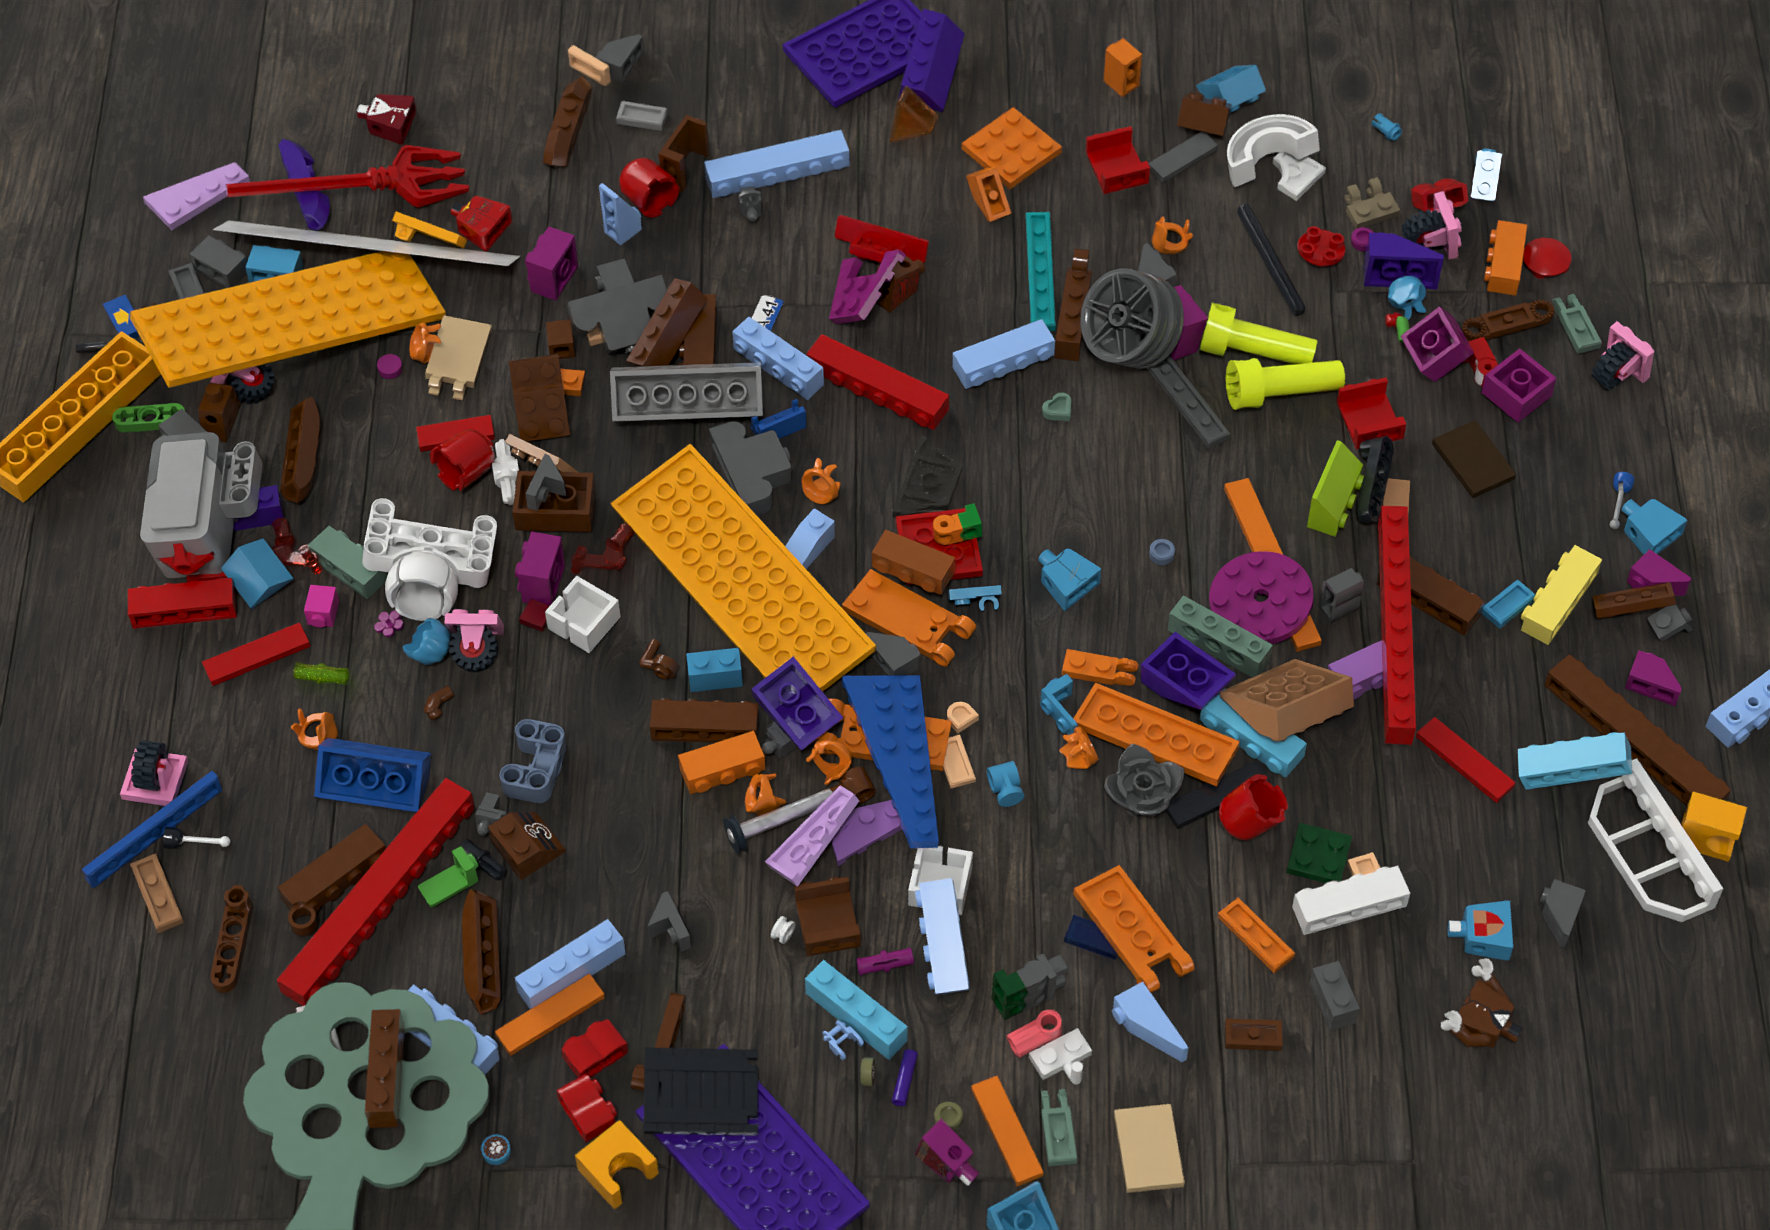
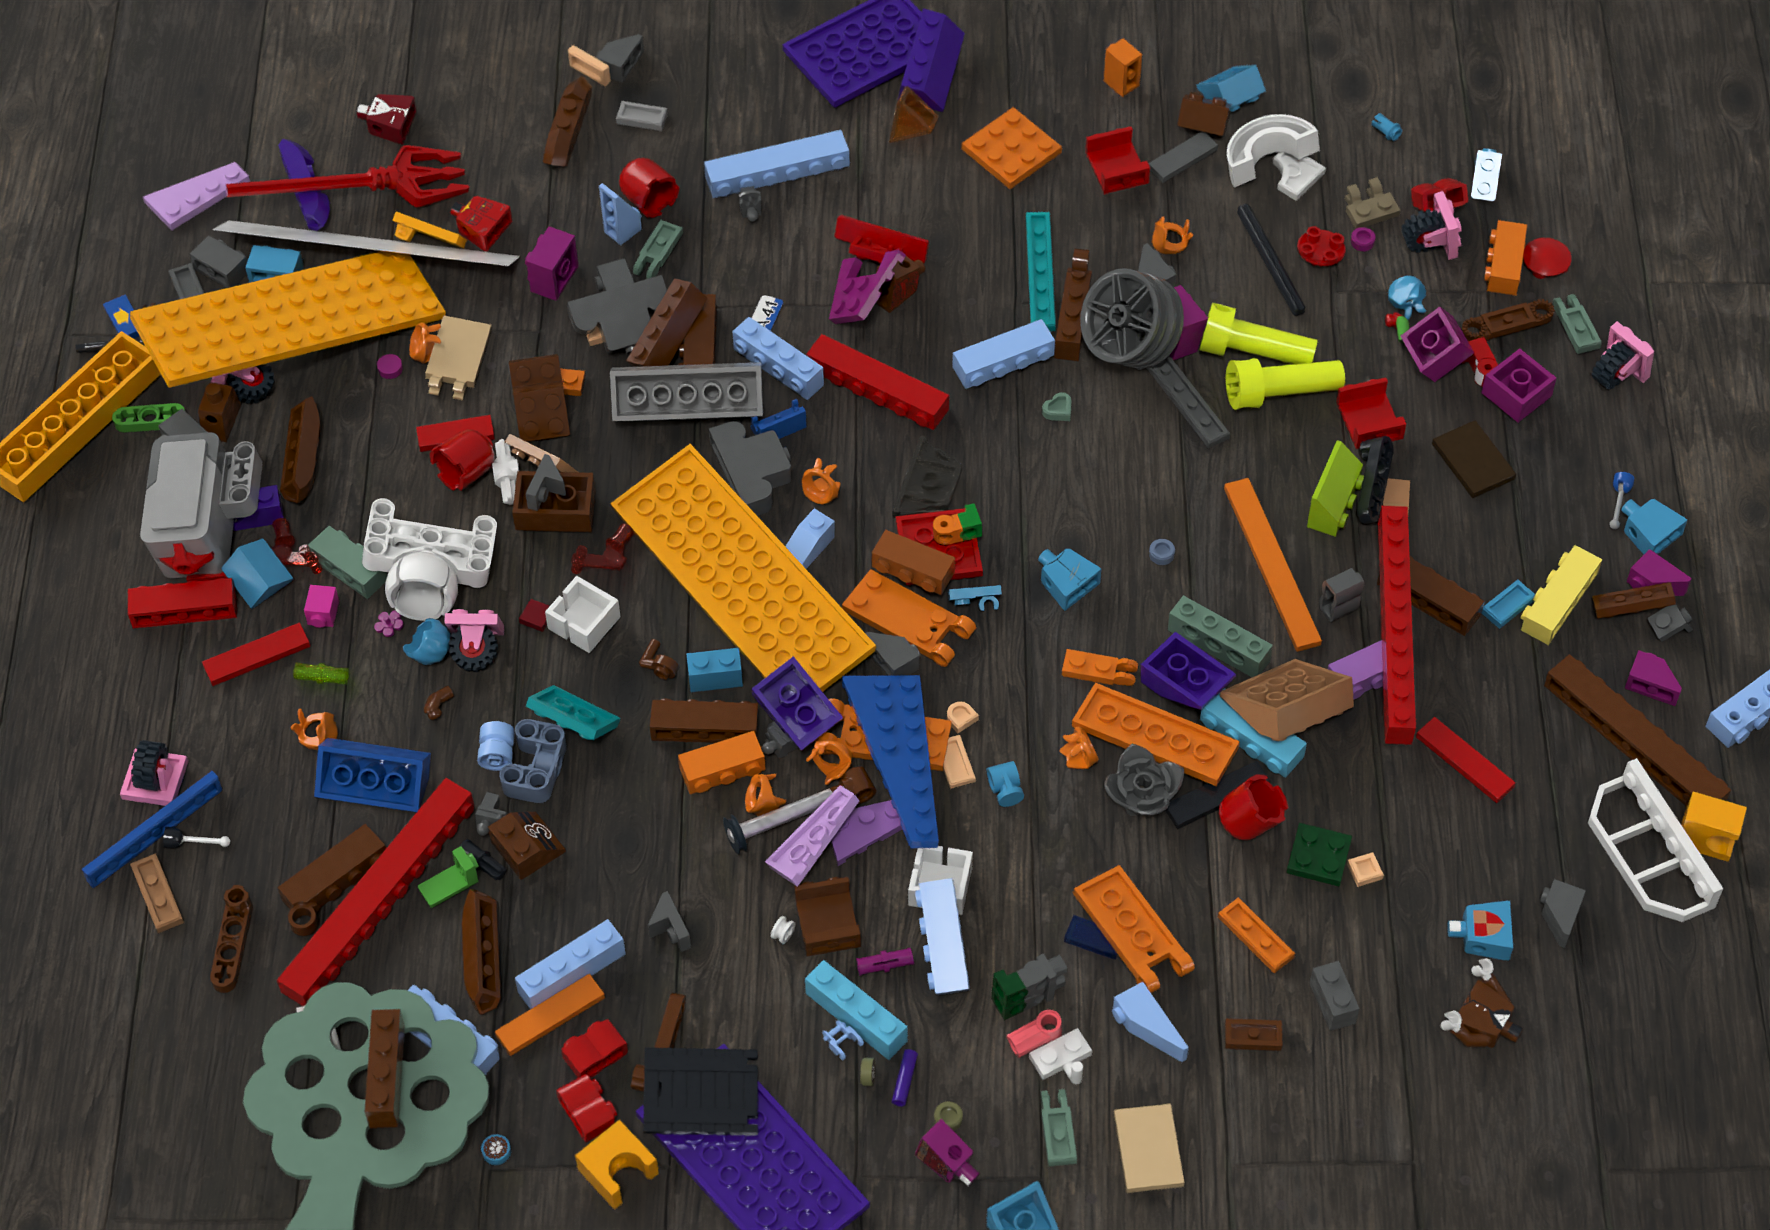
magenta brick [515,532,566,606] -> none
reddish brown brick [546,320,575,359] -> none
reddish brown panel [659,115,709,193] -> none
orange slope [966,168,1011,222] -> none
orange tile [971,1076,1043,1186] -> none
dark azure bracket [1040,674,1077,735] -> none
magenta plate [1209,551,1314,644] -> none
white brick [1292,866,1410,935] -> none
dark purple slope [1364,232,1444,290] -> none
medium azure brick [1518,732,1633,790] -> none
none -> light blue wheel [477,721,515,771]
none -> teal plate [526,685,620,740]
none -> sand green hinge [633,220,683,279]

